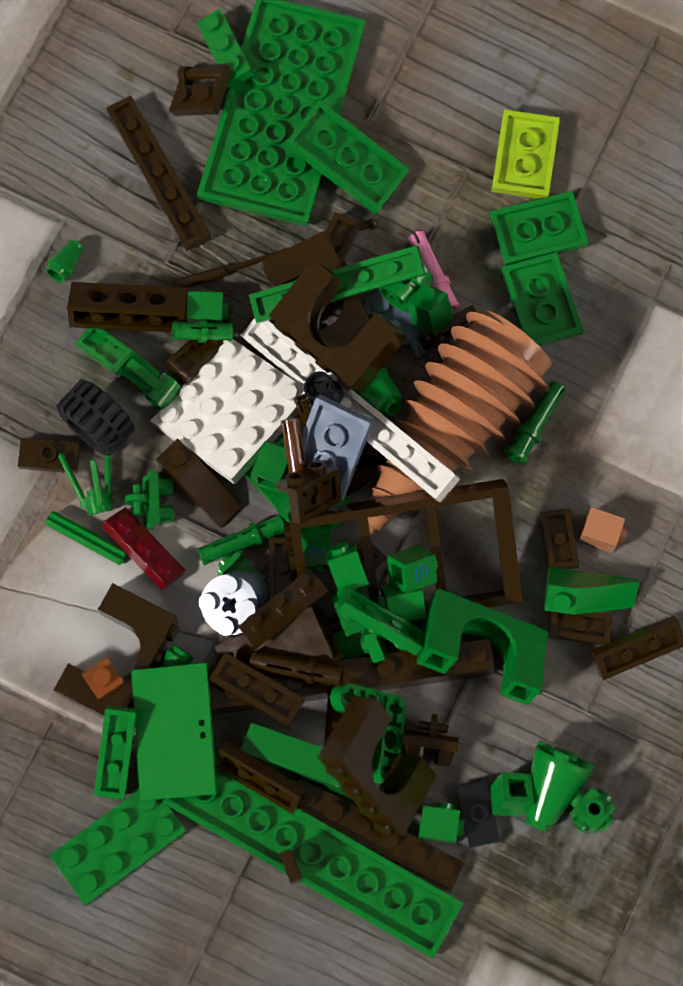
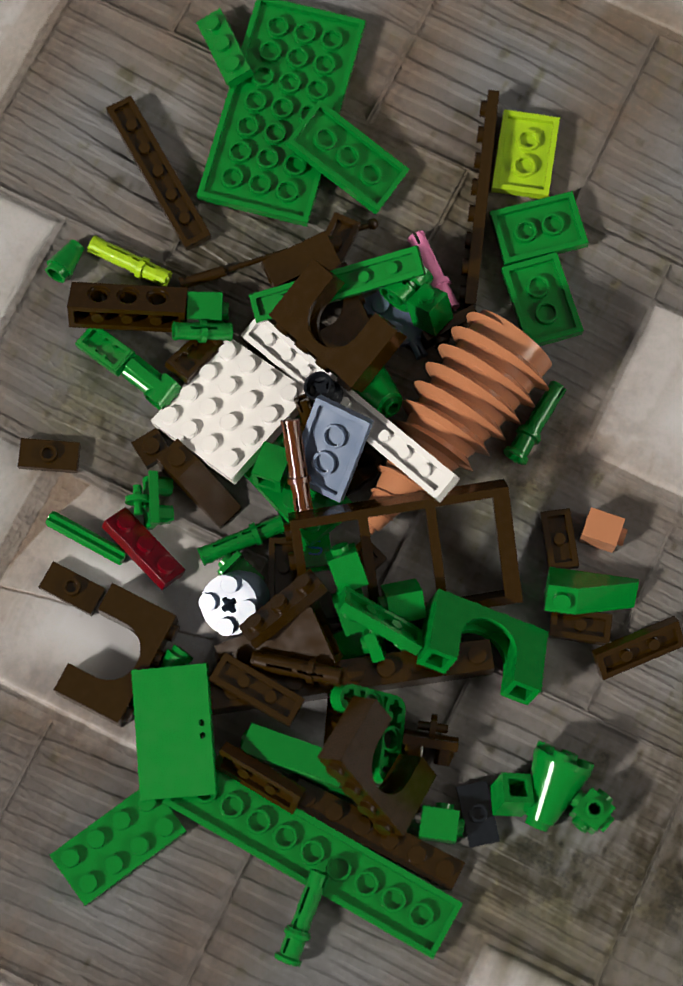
black tyre [56,379,135,456] -> none
green plant [58,453,113,515] -> none
dark orange plate [81,657,125,701] -> none
green plate [94,705,137,800] -> none
dark brown plate [169,64,231,116] -> none
dark brown bracket [276,461,342,524] -> none
dark brown tile [279,849,302,885] -> none
green brick [387,545,438,593] -> none
none -> dark brown plate [38,561,107,616]
none -> lime pin [87,235,172,287]
none -> dark brown plate [131,428,169,470]
none -> green pin [274,868,330,967]
none -> dark brown plate [458,90,500,309]

